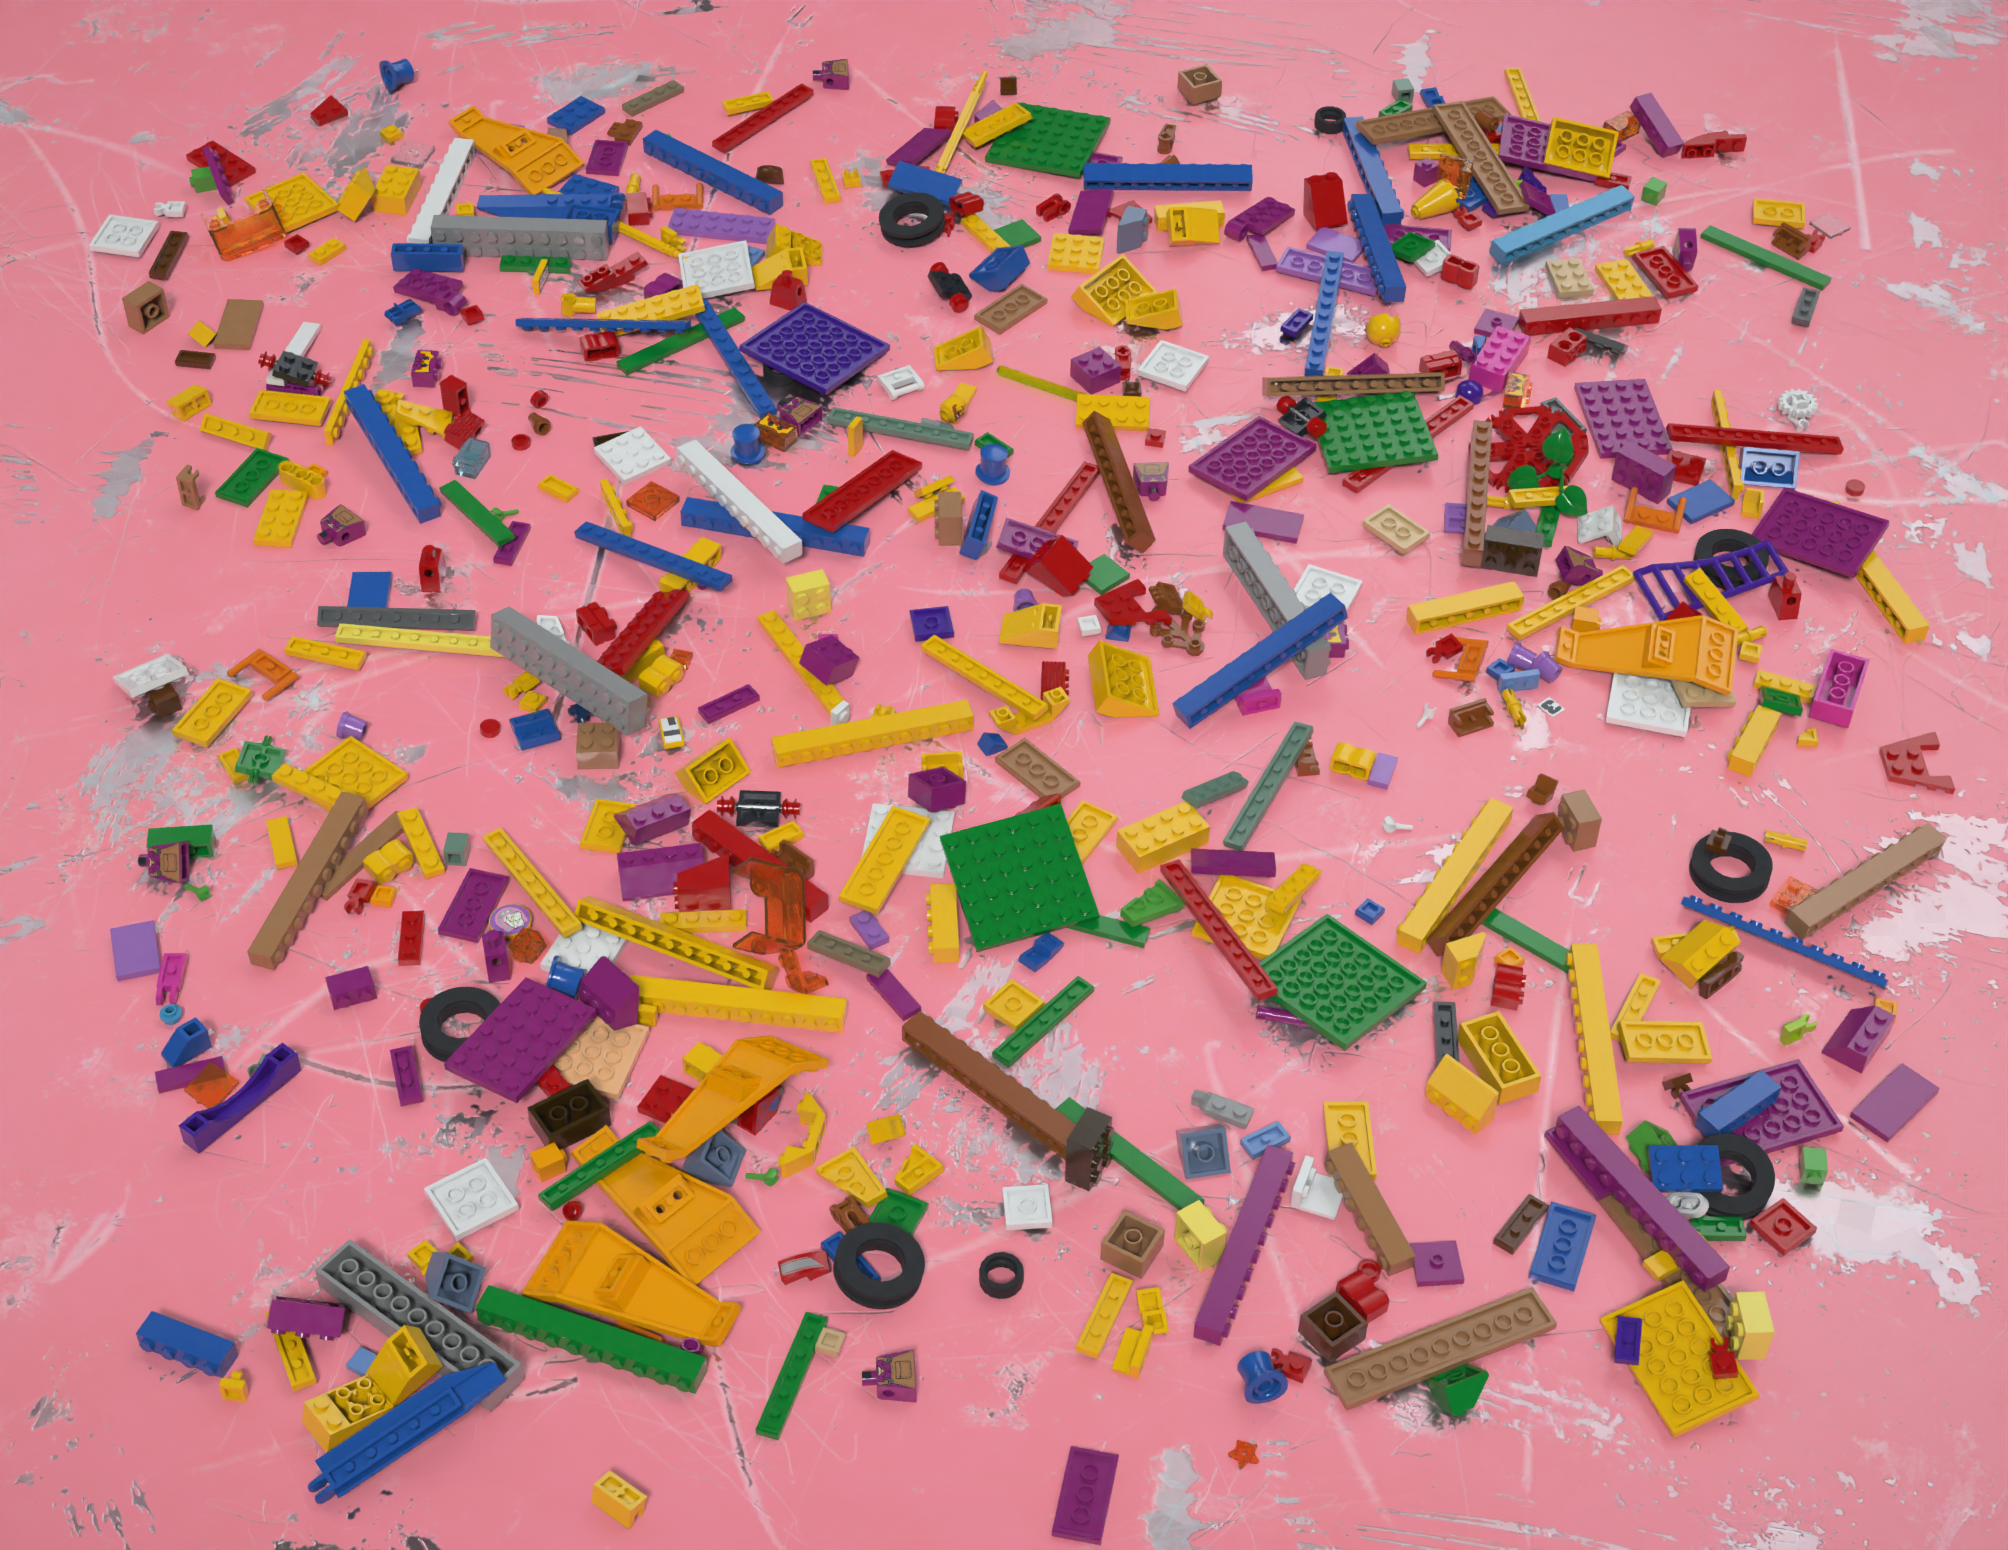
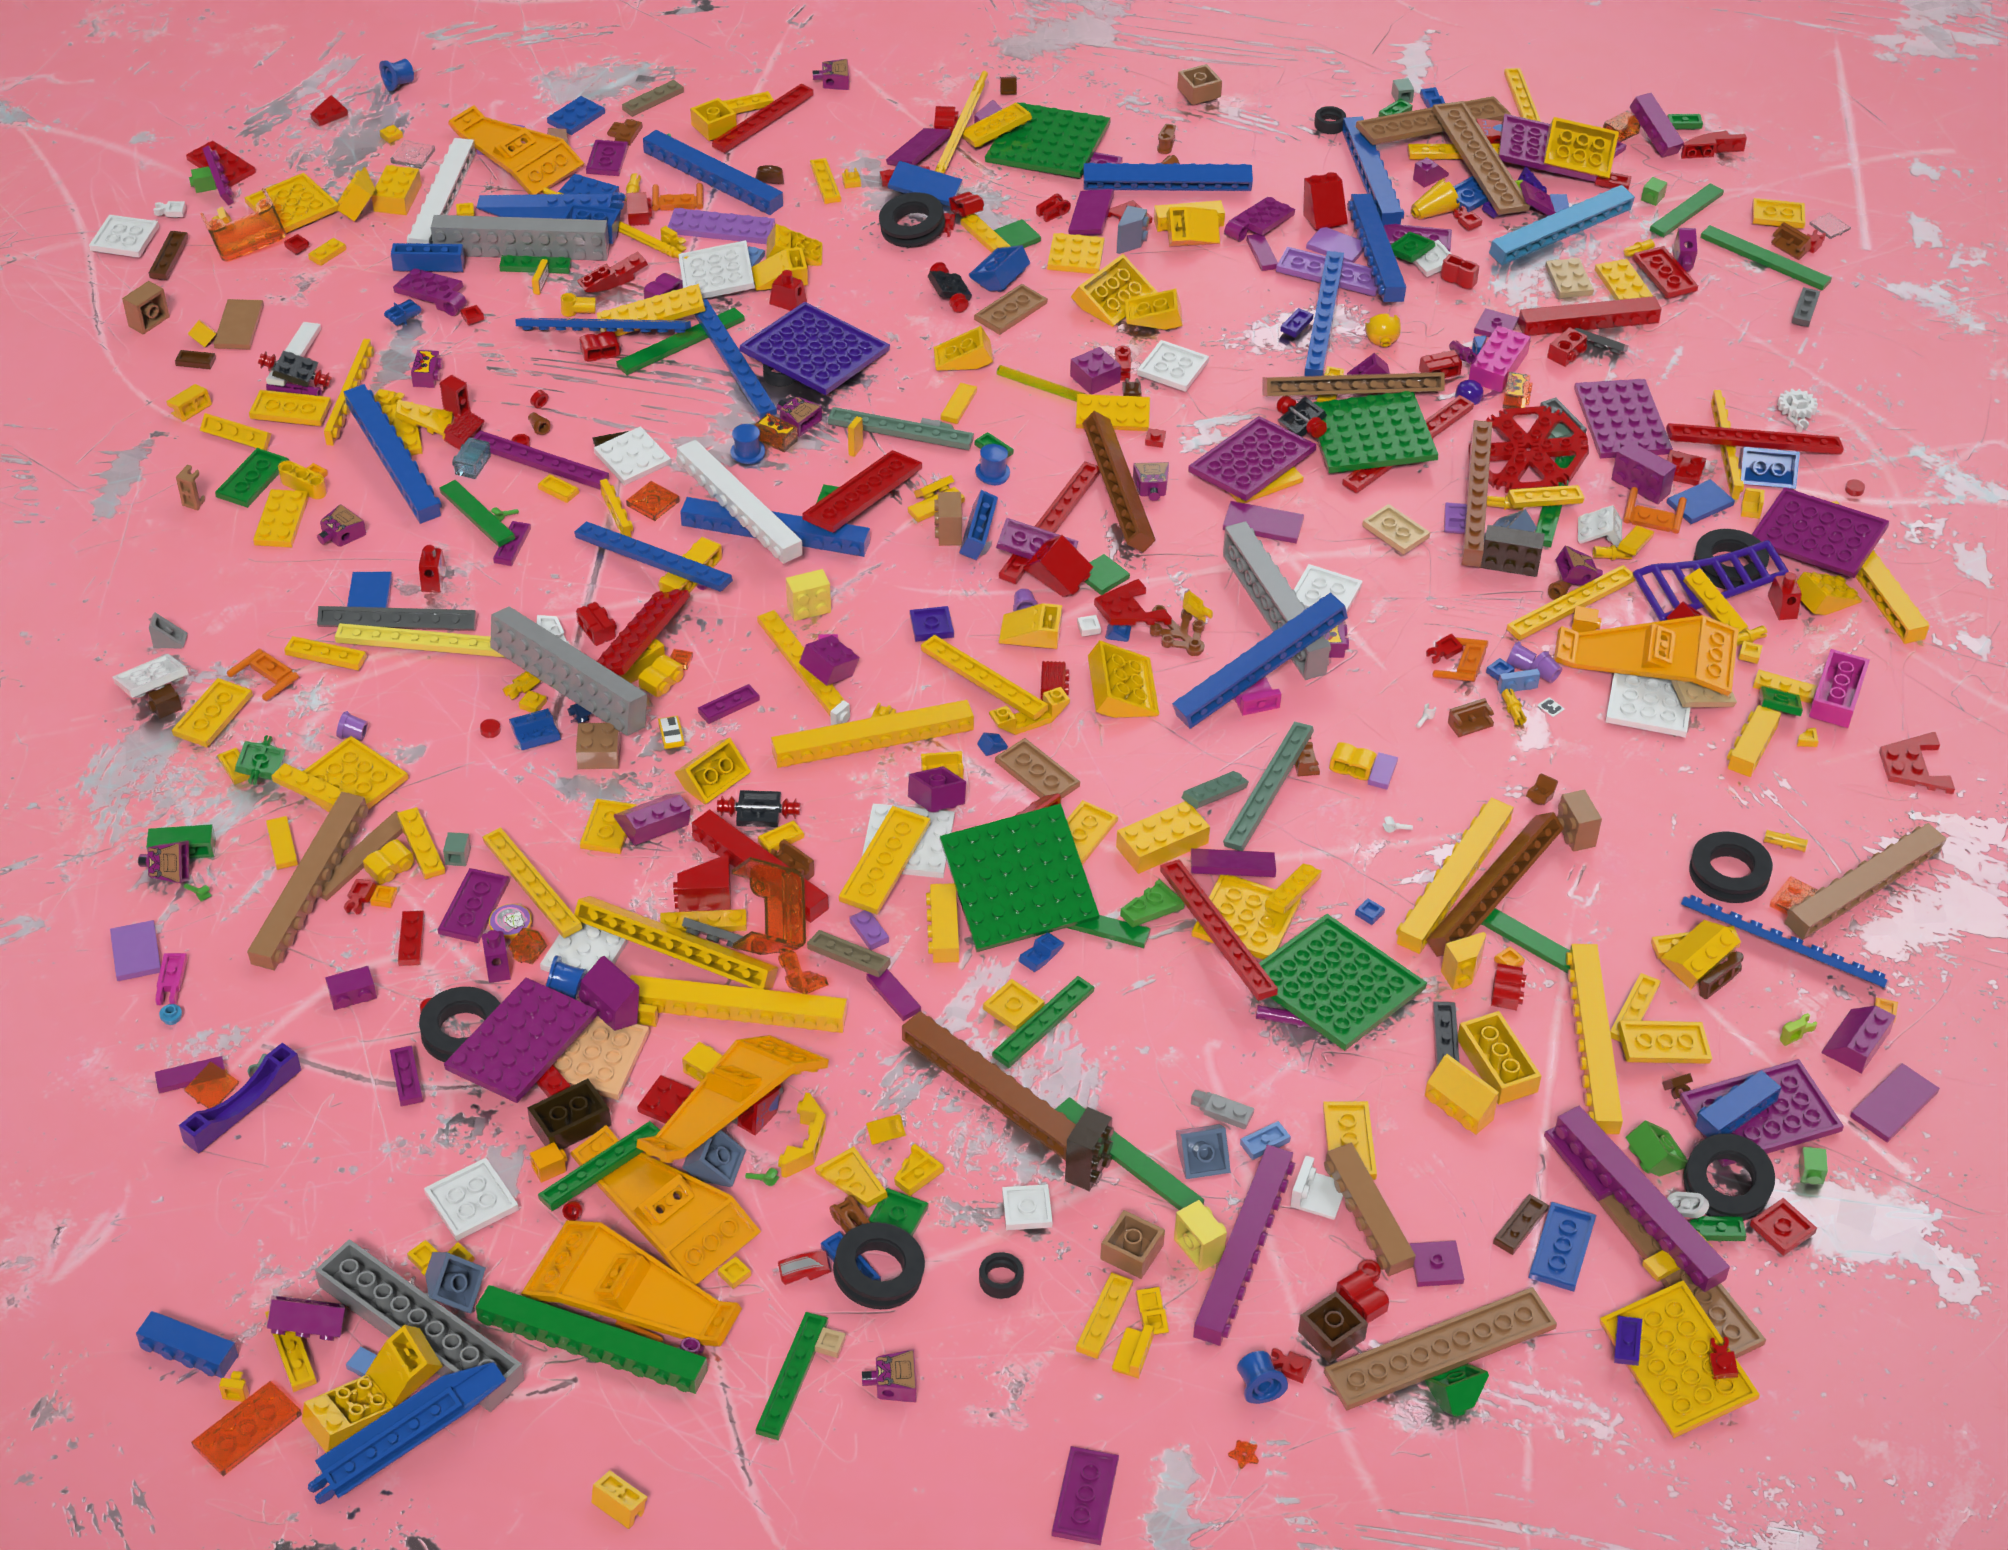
blue slope [161,1017,212,1068] -> none
magenta slope [617,843,704,901] -> none
white plate [878,365,925,400] -> none
yellow head [939,395,966,422] -> none
dark orange hinge [1148,581,1184,616] -> none
yellow brick [1406,581,1524,635] -> none
clear orange bracket [1437,154,1474,200] -> none
dark orange brick [1474,110,1499,133] -> none
green plant [1507,428,1588,516] -> none
blue plate [1648,1145,1723,1193] -> none
reddish brown tile [1705,827,1732,856] -> none
light yellow brick [1725,1291,1775,1360] -> none
none -> light grey slope [149,612,188,649]
none -> clear orange plate [191,1381,302,1476]
none -> magenta plate [470,430,609,489]
none -> dark grey plate [682,917,748,949]
none -> yellow brick [690,98,737,141]
none -> yellow plate [718,1256,751,1289]
none -> green tile [1650,183,1724,238]
none -> green plate [1667,114,1703,130]
none -> yellow slope [1797,572,1863,615]

